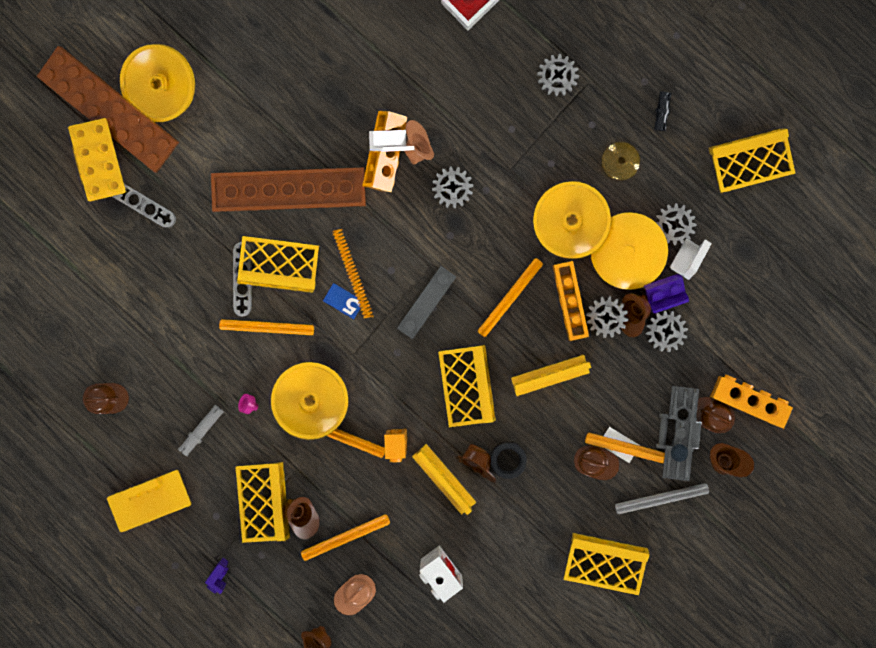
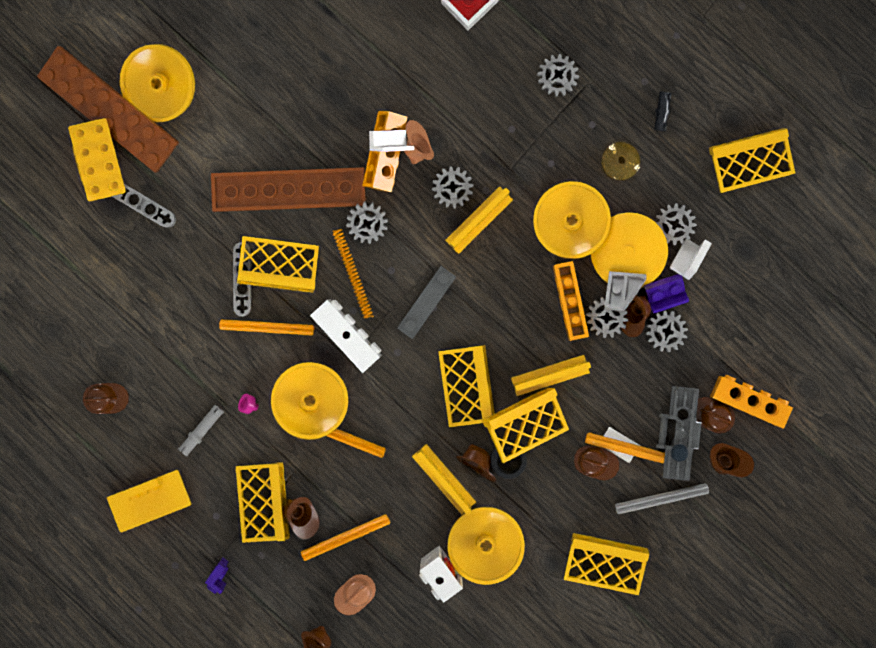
blue sticker [323,283,363,319] -> none
light orange brick [384,429,407,462] -> none
light orange axle [478,258,543,337] -> none
none -> white brick [310,299,382,373]
none -> light grey gear [346,201,388,244]
none -> yellow fence [445,186,513,254]
none -> yellow dish [448,507,525,585]
none -> yellow fence [482,387,569,463]
none -> light grey wing [604,271,647,311]

